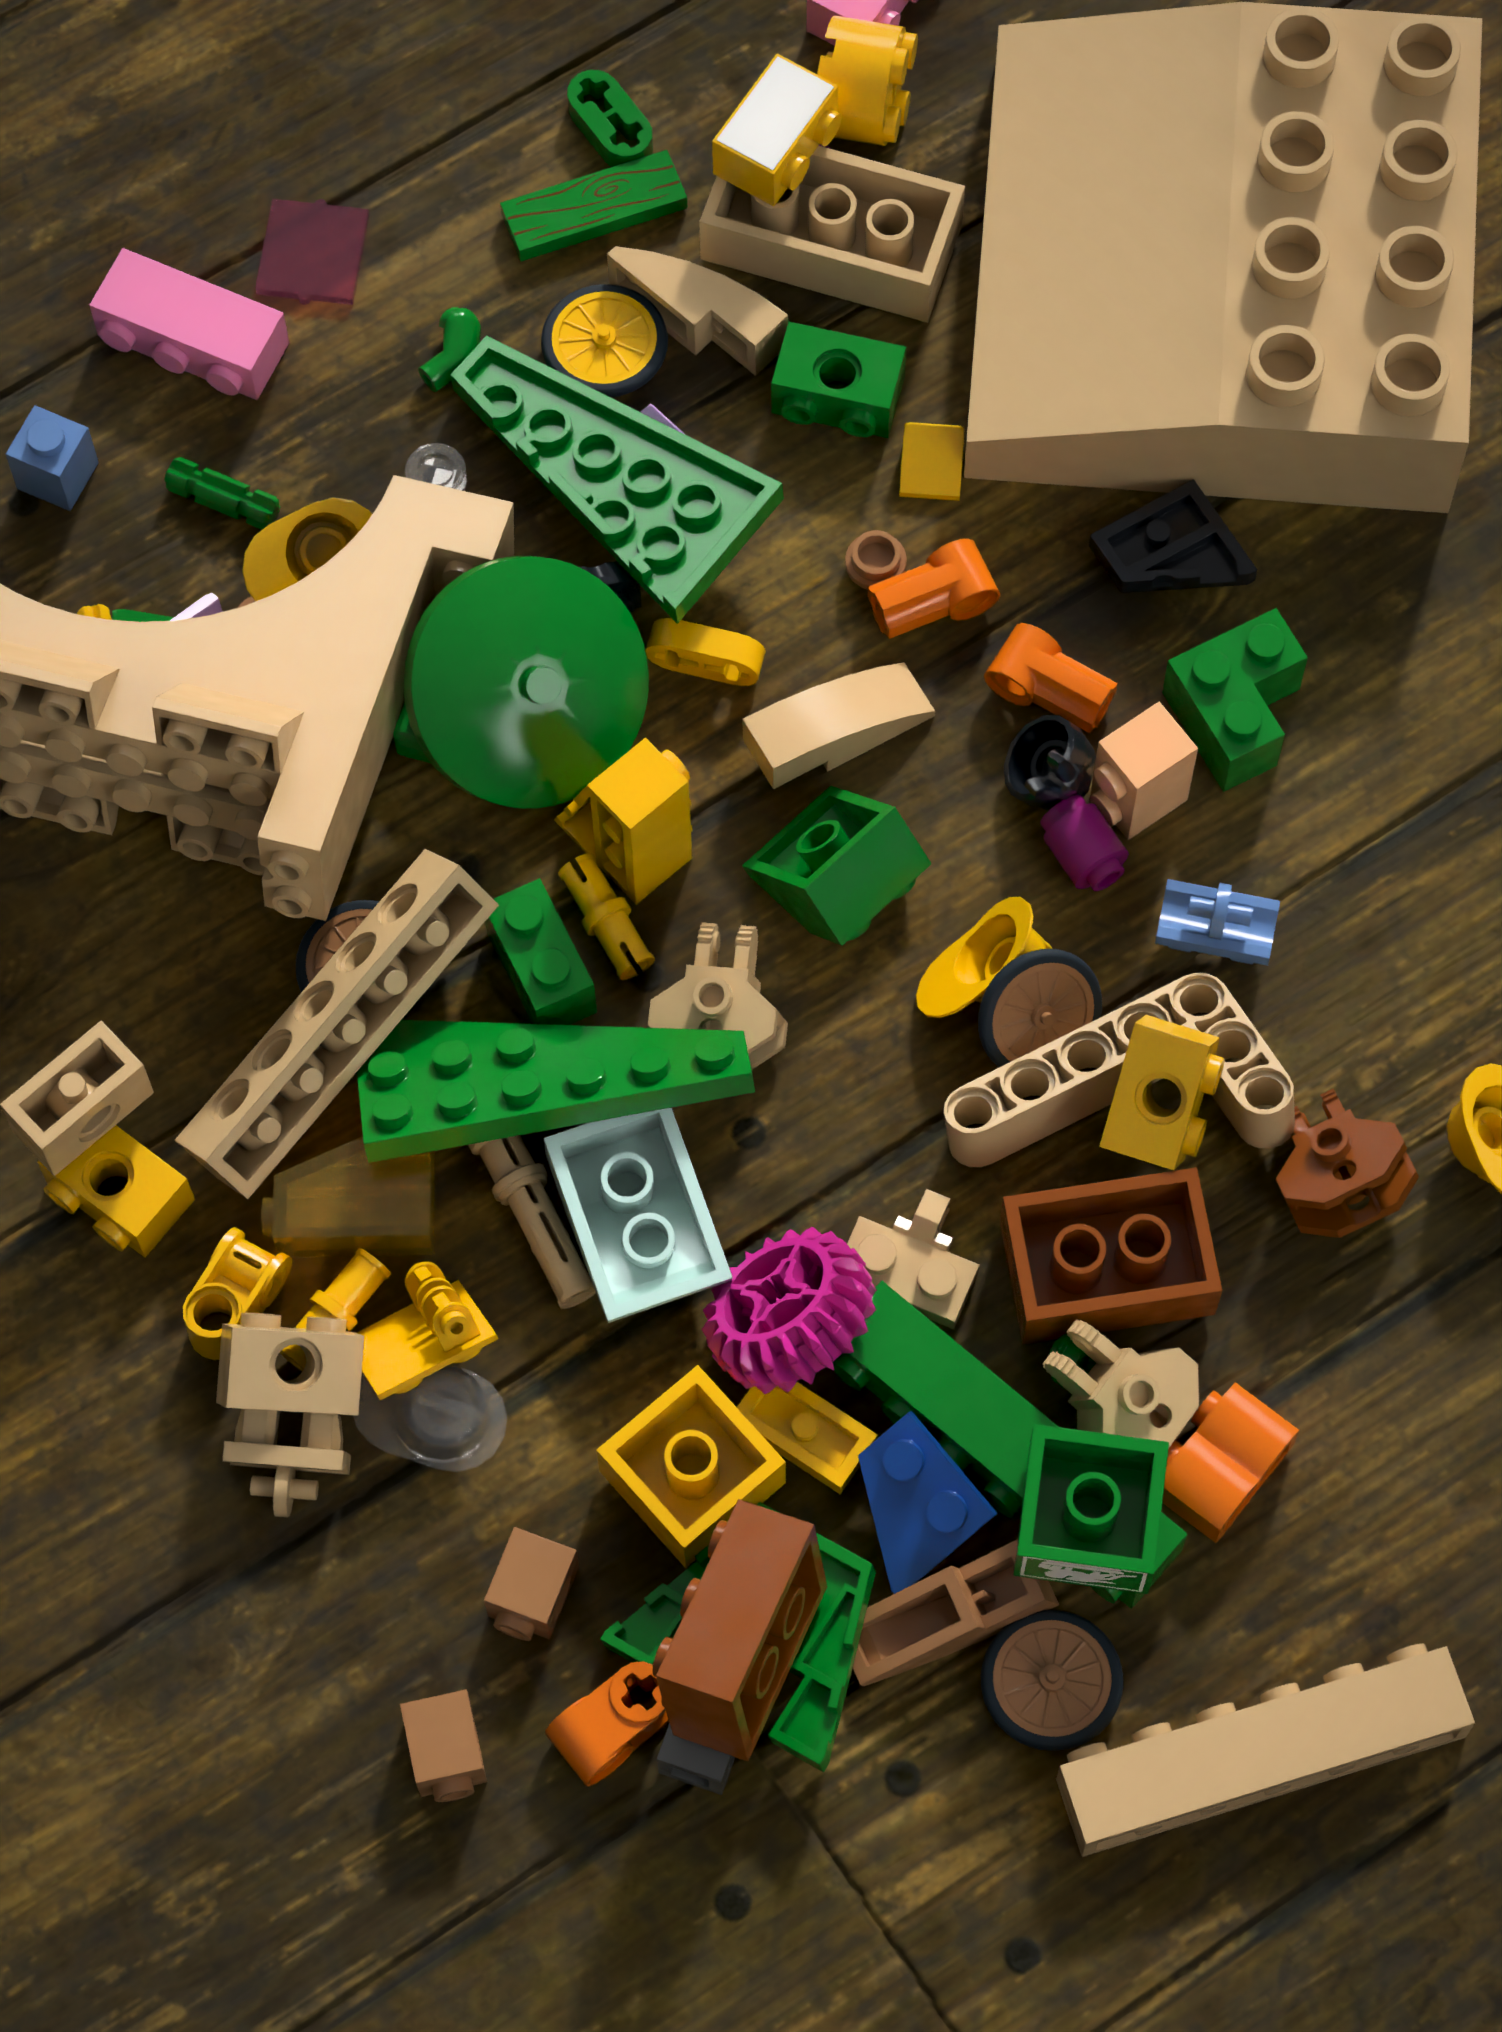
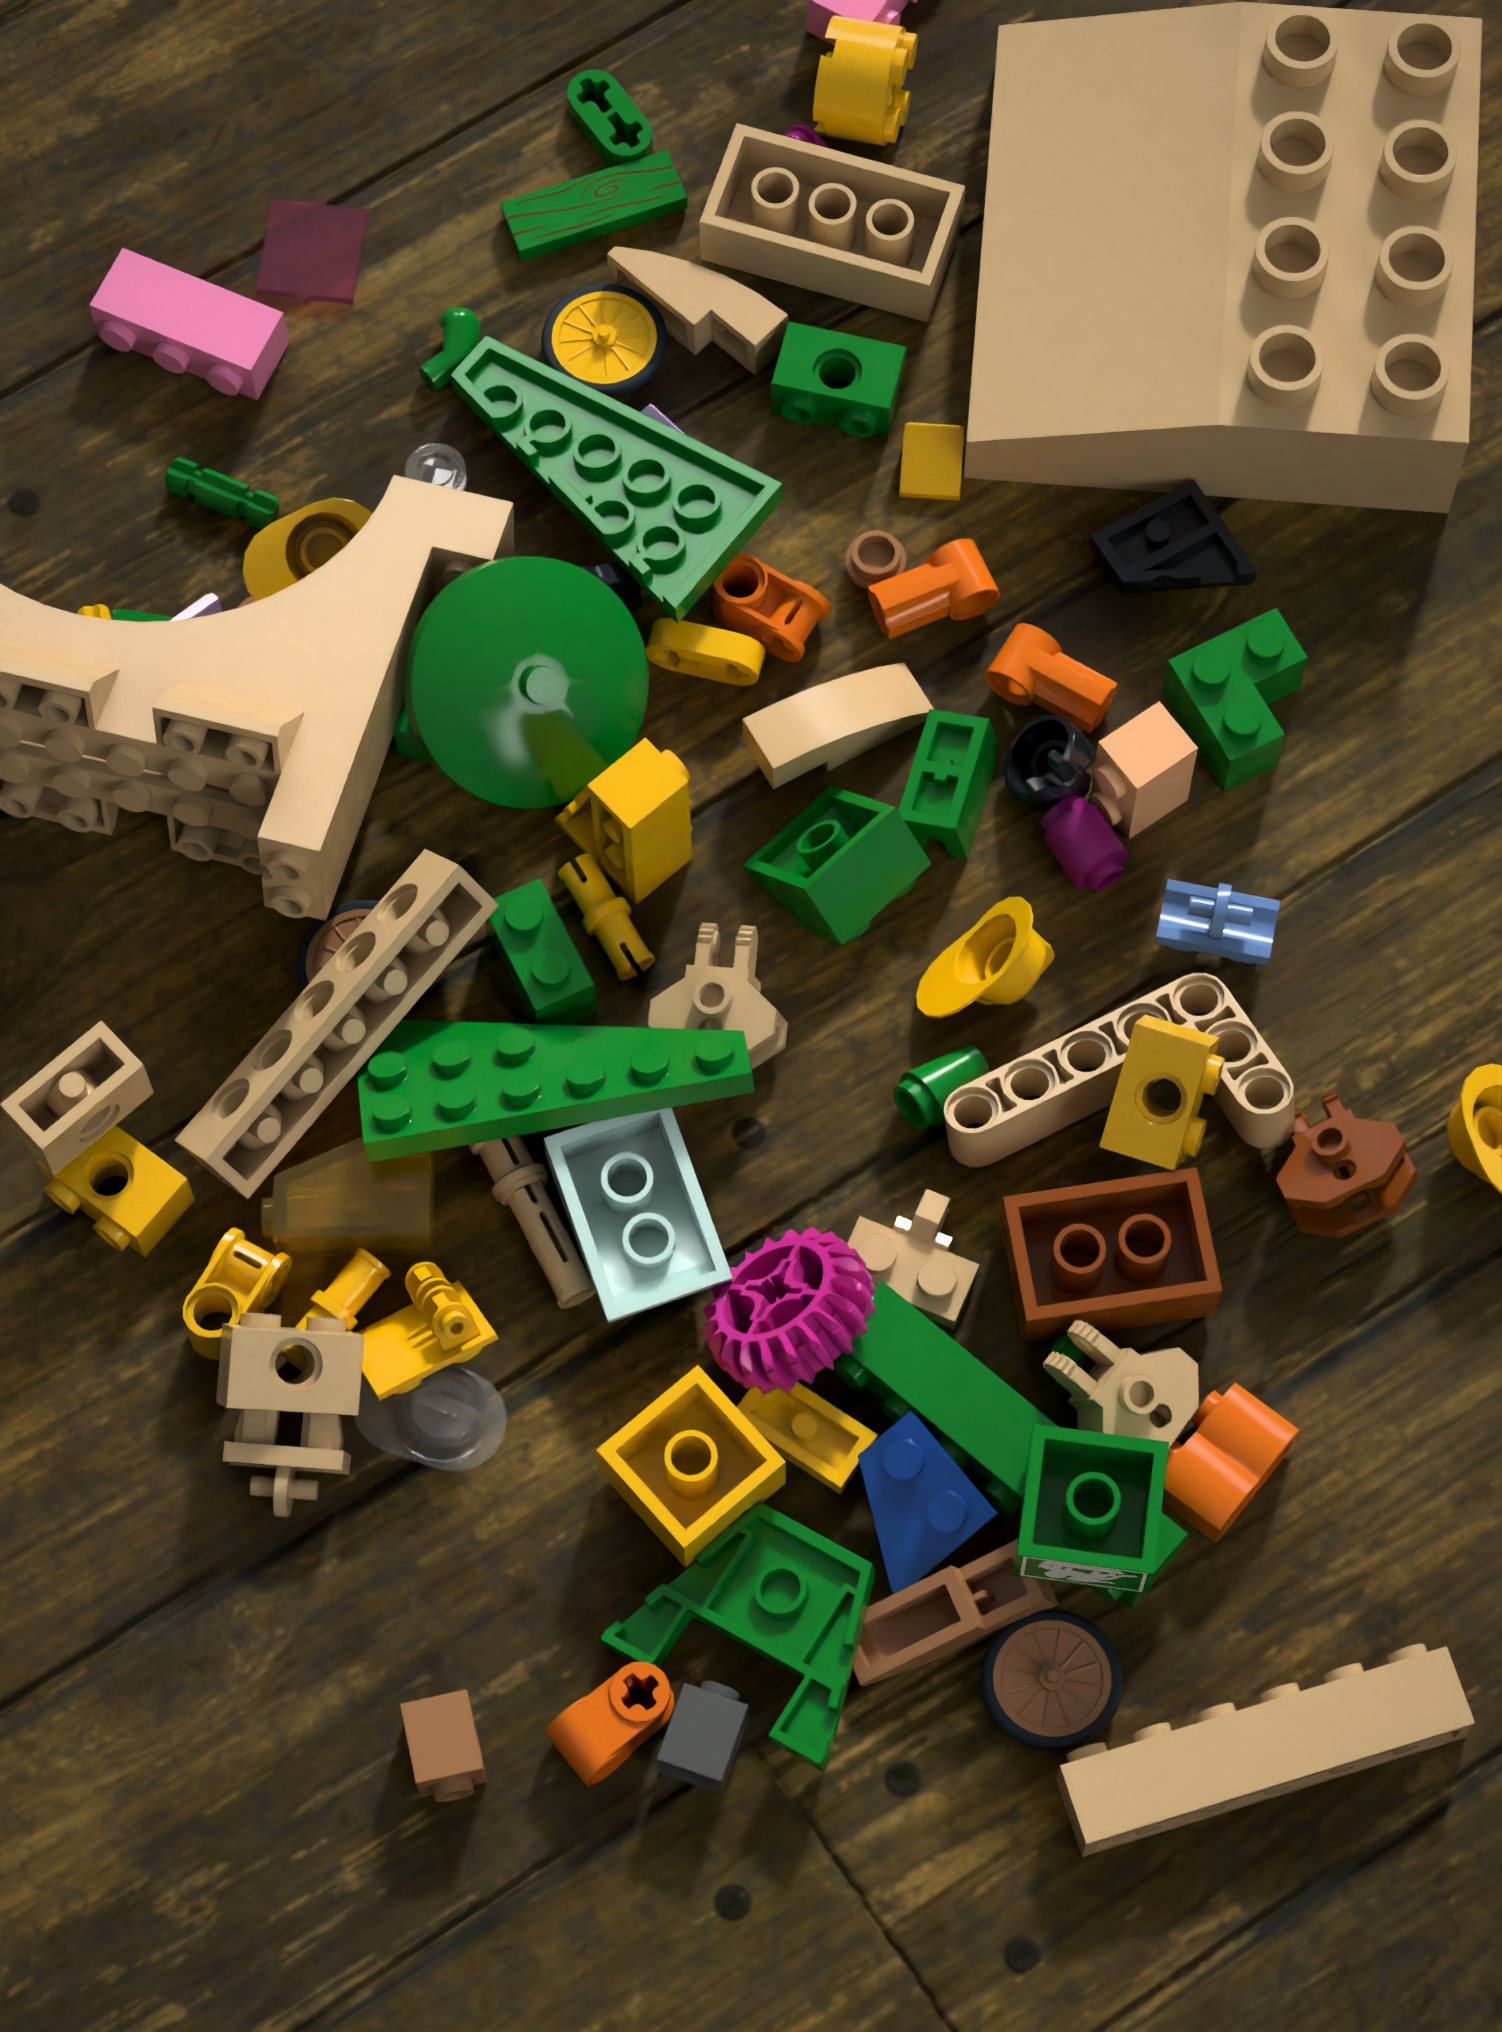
medium blue brick [6,405,99,511] -> none
medium nougat brick [484,1527,579,1641] -> none
dark orange brick [653,1499,828,1761] -> none
brick [712,53,842,207] -> none
medium nougat wheel [978,949,1102,1067] -> none
none -> orange piece [711,554,832,663]
none -> green cone [893,1044,990,1130]
none -> green hinge [898,709,1000,860]

